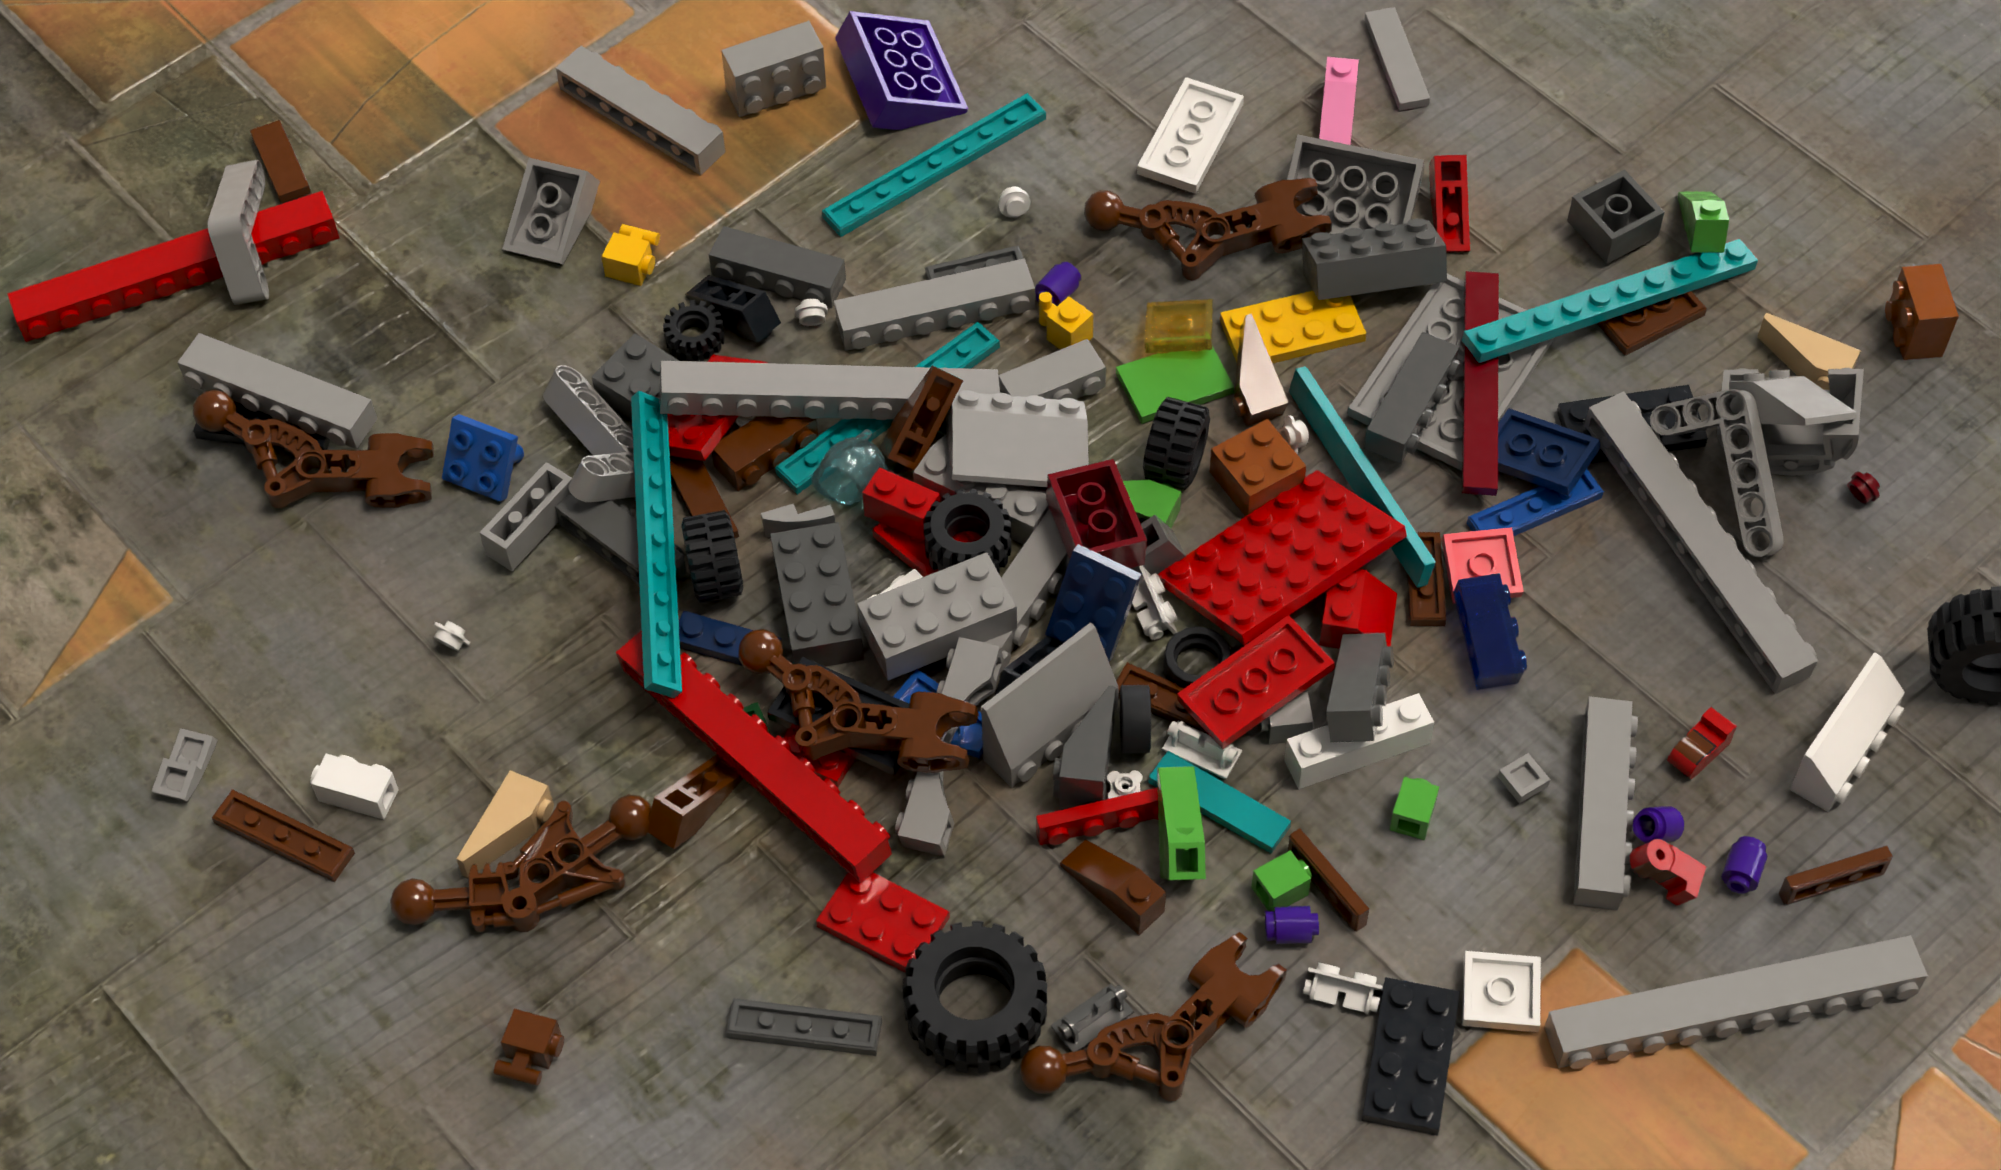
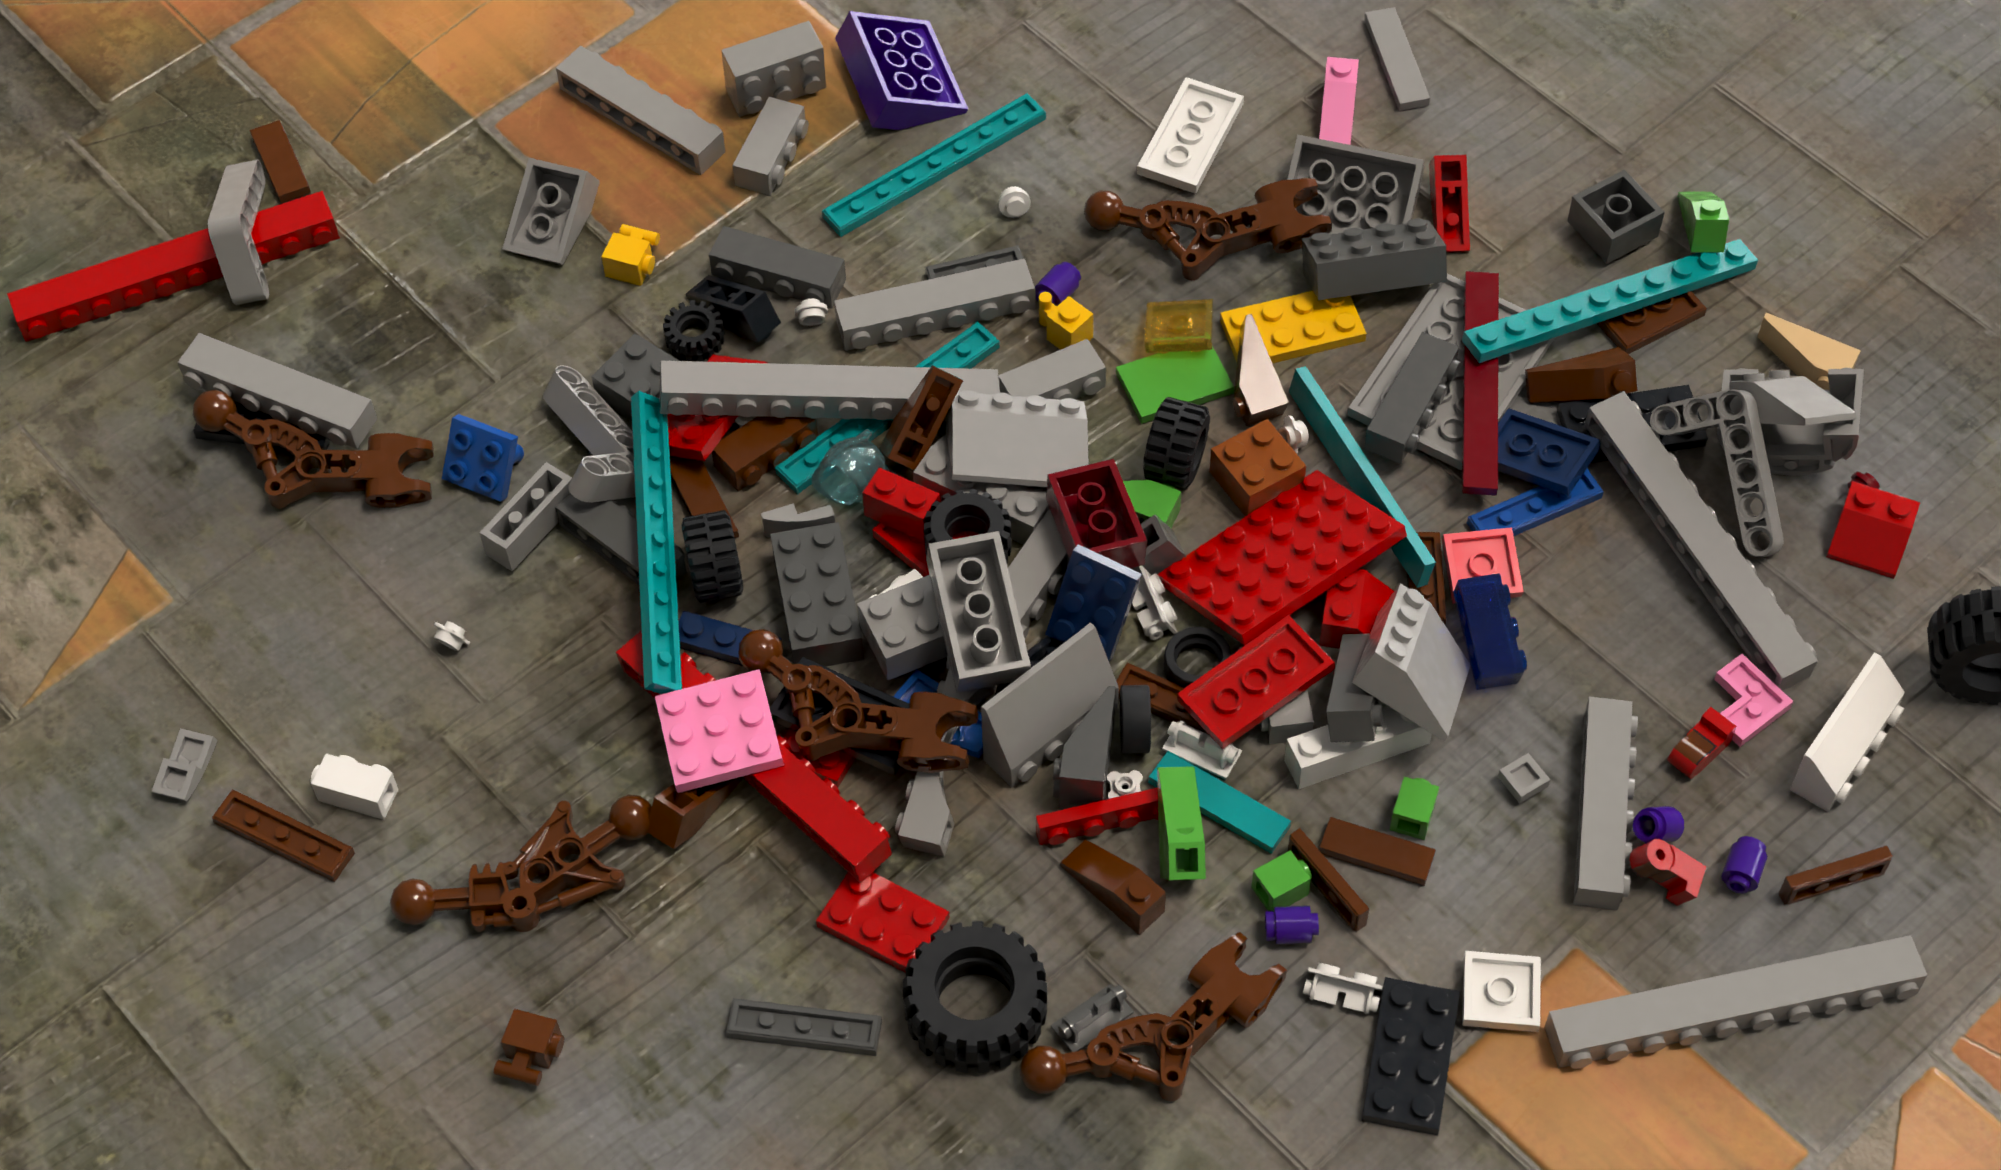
tan slope [456,770,554,878] -> none
dark orange brick [1885,264,1959,360] -> none
none -> bright pink plate [655,669,784,793]
none -> light grey brick [732,97,809,196]
none -> light grey brick [926,531,1031,693]
none -> reddish brown tile [1319,817,1436,886]
none -> light grey slope [1352,583,1470,741]
none -> reddish brown slope [1525,347,1637,403]
none -> bright pink plate [1714,654,1794,747]
none -> red slope [1826,481,1920,579]

